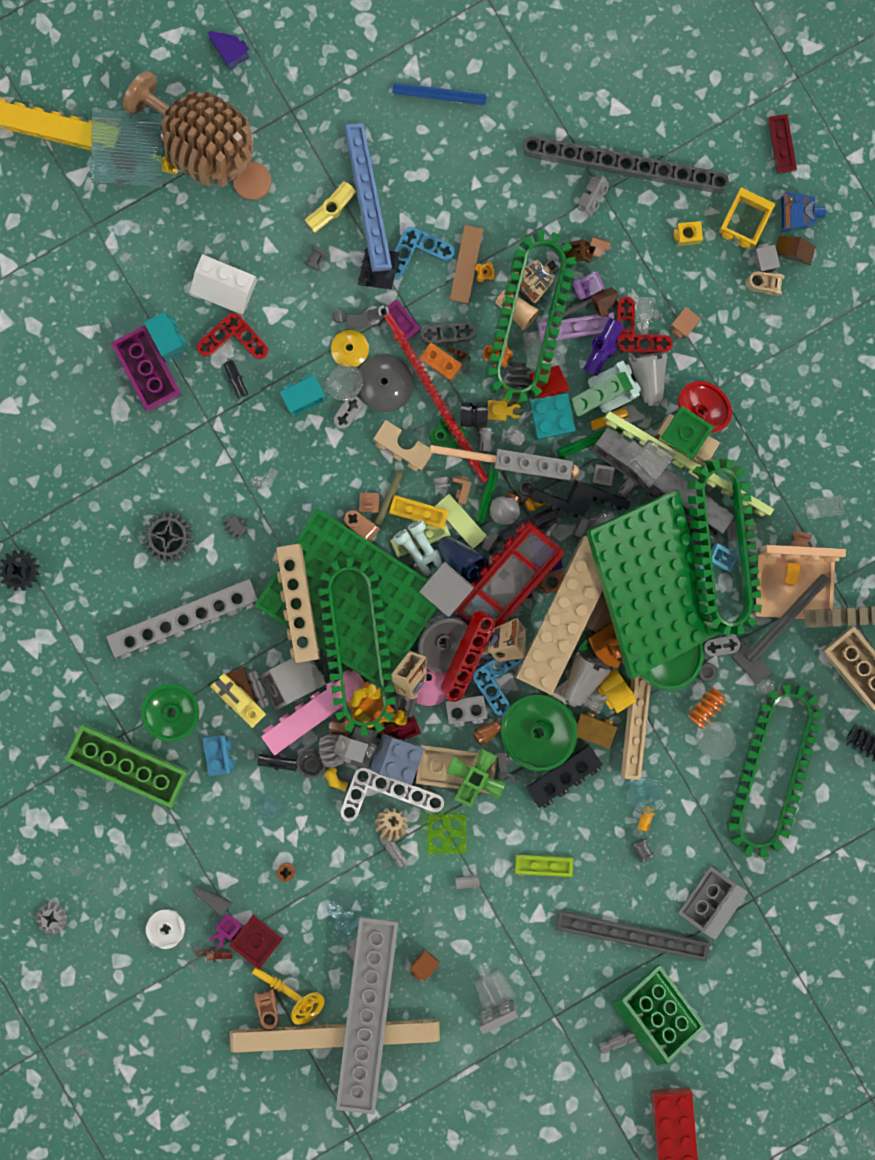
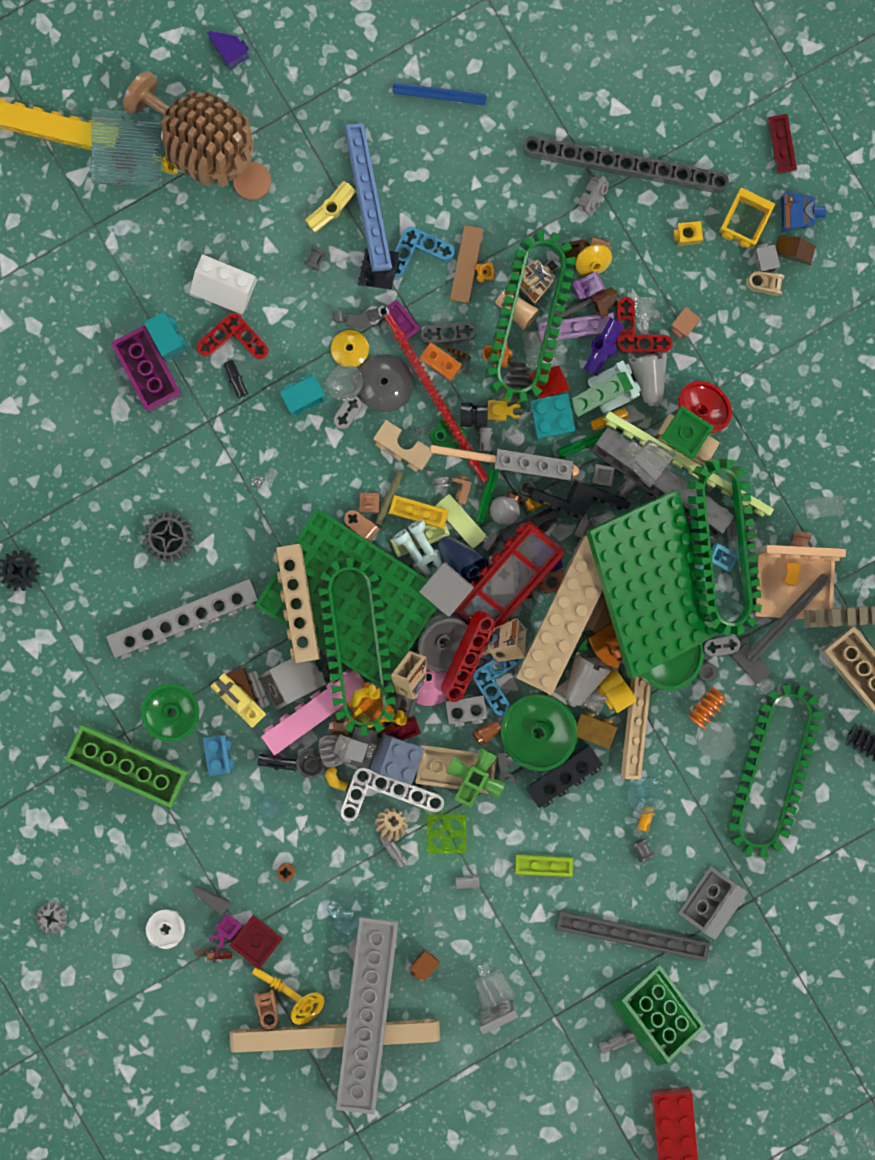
dark grey piece [223,515,247,540] -> none
none -> yellow dish [575,244,612,276]

